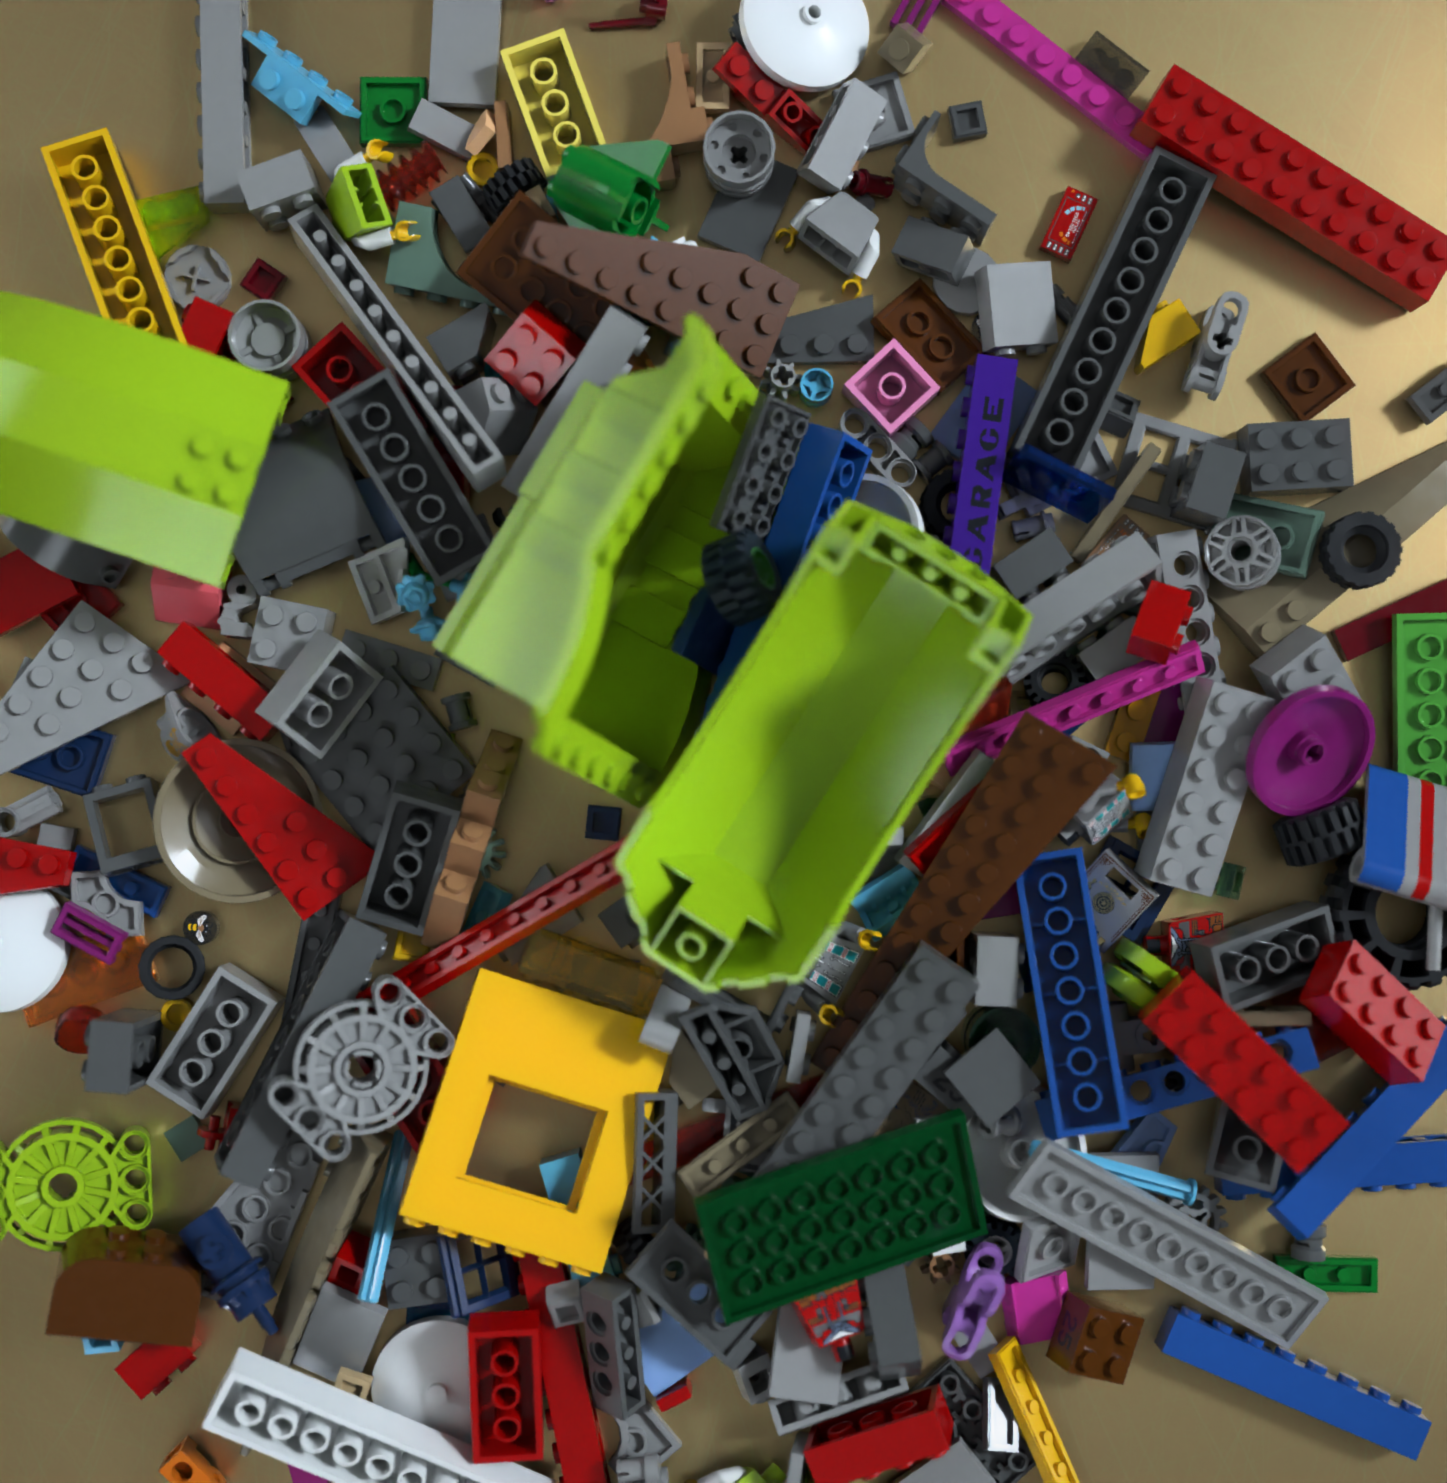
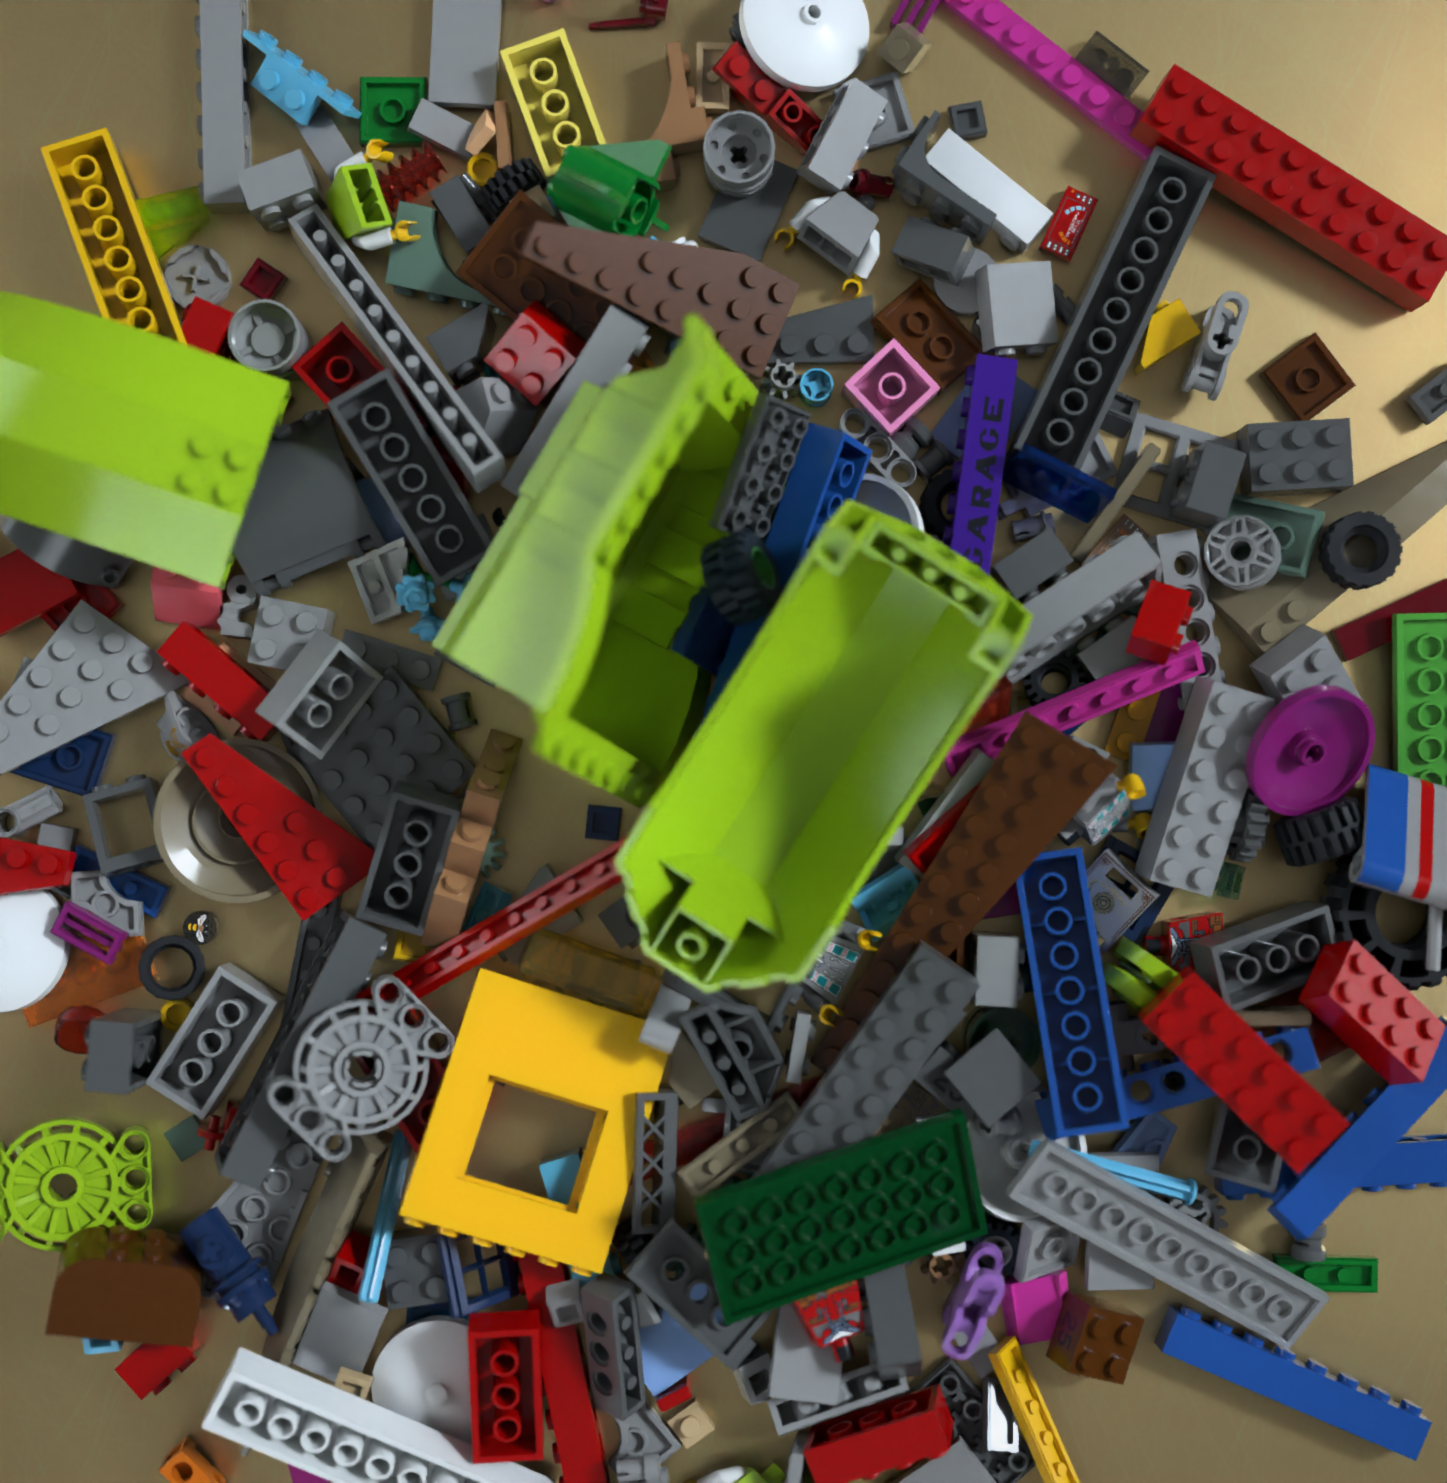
none -> tan plate [667,1397,715,1449]
none -> white brick [926,128,1053,254]
none -> dark grey gear [1226,788,1270,863]

